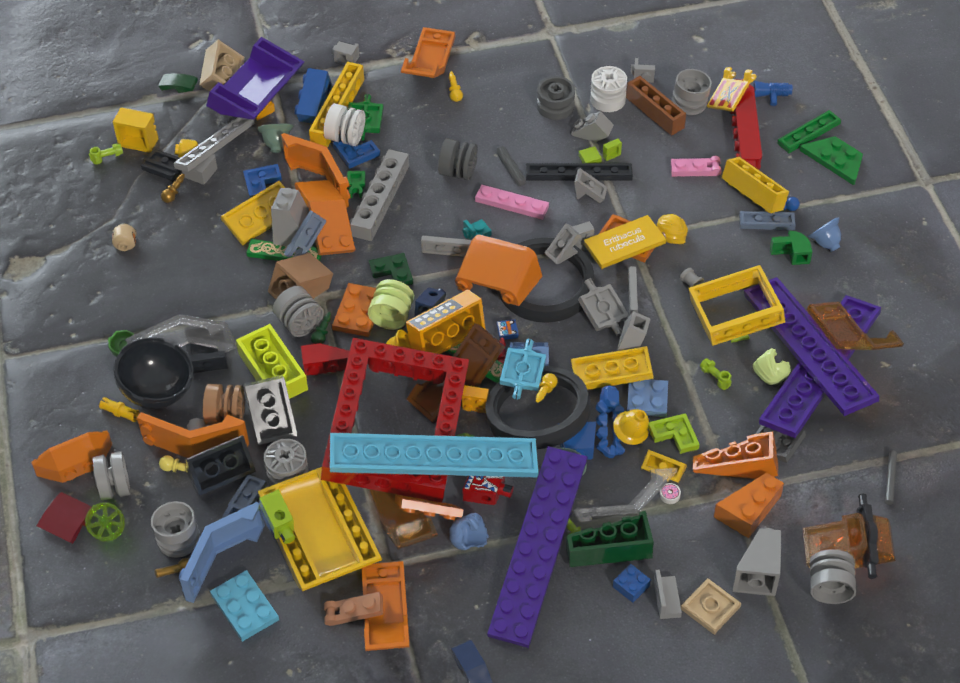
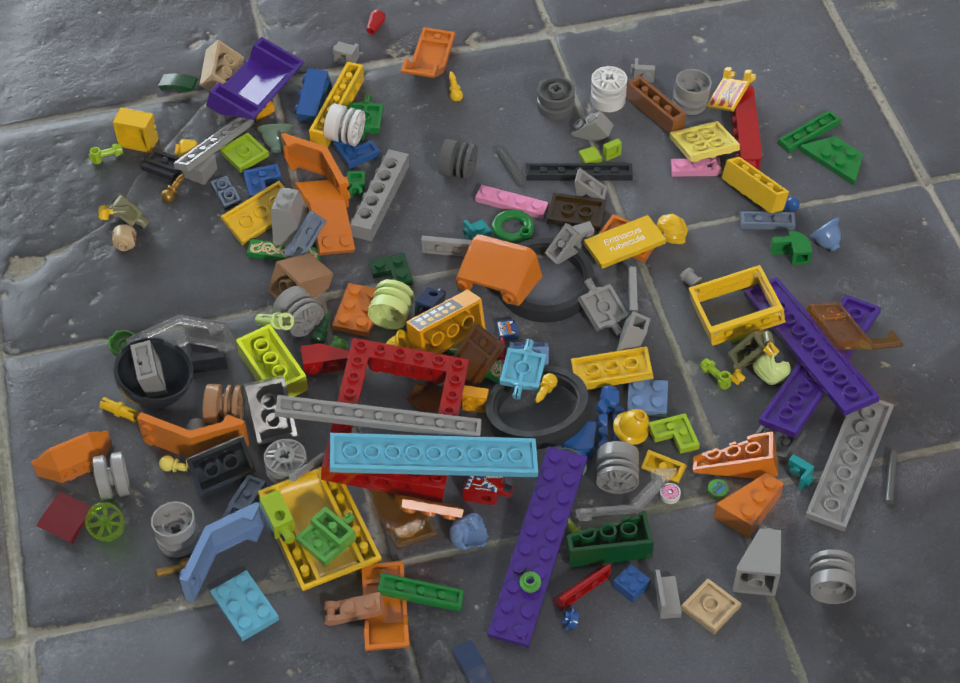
blue piece [753,81,793,106] -> none
clear orange piece [803,493,896,579] -> none
none -> olive torso [98,192,149,229]
none -> light grey window [130,340,167,398]
none -> sand blue slope [210,176,241,208]
none -> lime plate [219,133,269,173]
none -> yellowish green pin [255,312,294,330]
none -> light grey plate [275,395,481,437]
none -> light grey bar [289,453,325,482]
none -> bright green plate [296,507,356,567]
none -> bright green plate [331,336,348,350]
none -> red cone [366,10,385,35]
none -> green tile [377,573,464,612]
none -> green piece [491,209,535,243]
none -> bright green plate [520,571,541,593]
none -> dark brown plate [547,192,606,231]
none -> red slope [552,564,611,611]
none -> blue plate [562,606,579,631]
none -> light grey wheel [596,441,639,494]
none -> light yellow plate [670,121,740,162]
none -> bright green tile [707,479,729,500]
none -> olive torso [728,331,779,385]
none -> teal bracket [787,454,815,490]
none -> light grey plate [805,400,894,532]

